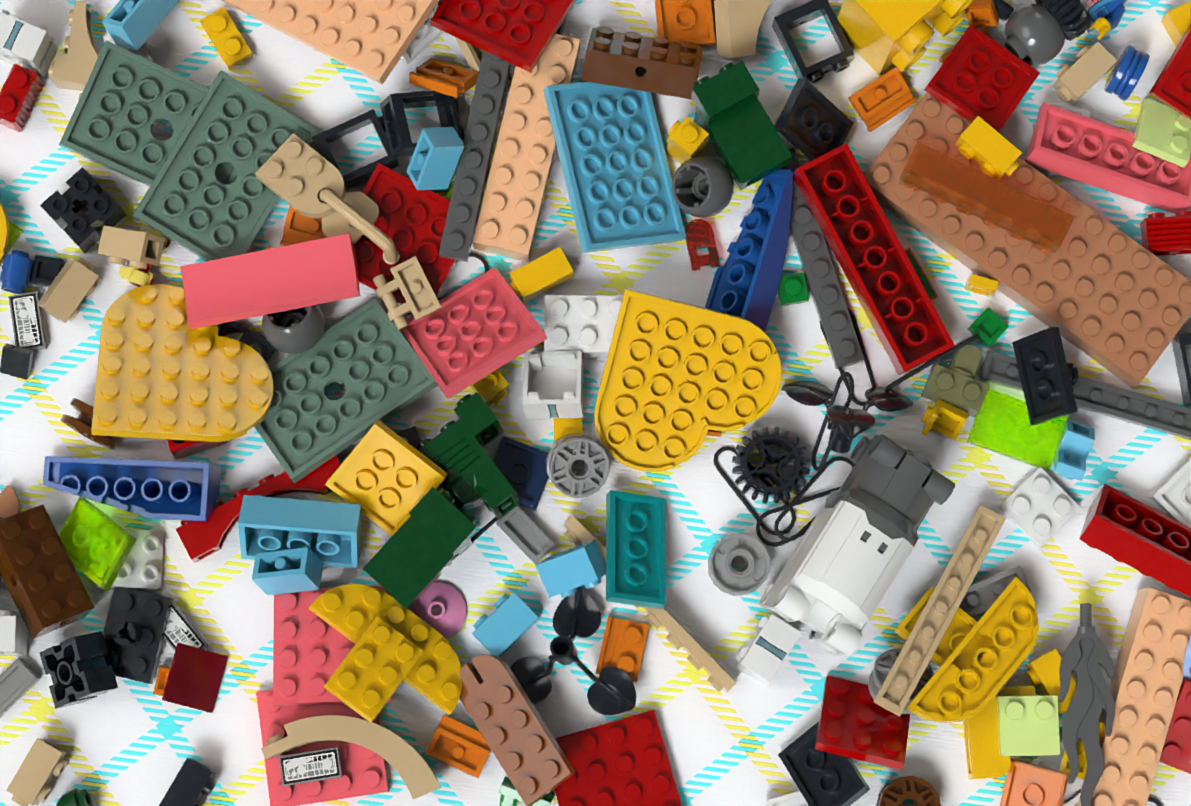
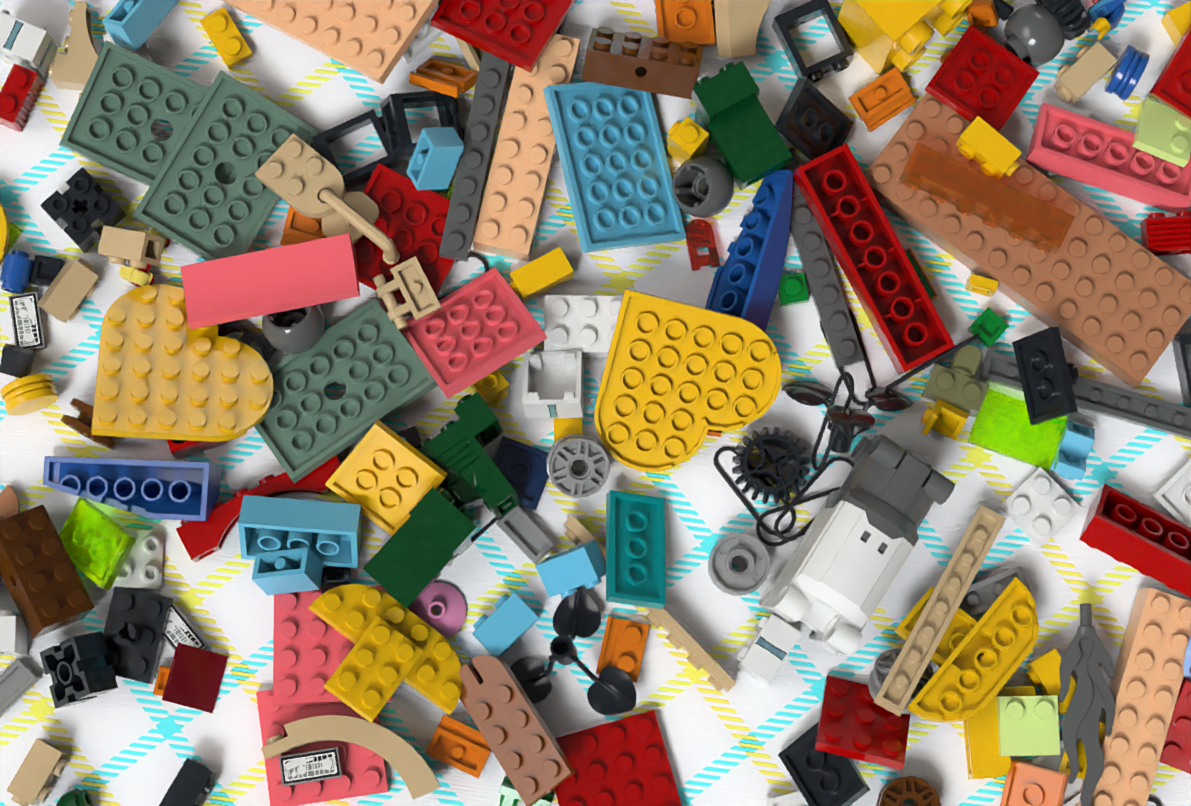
none -> yellow head [0,373,59,415]
none -> black tile [321,567,352,594]

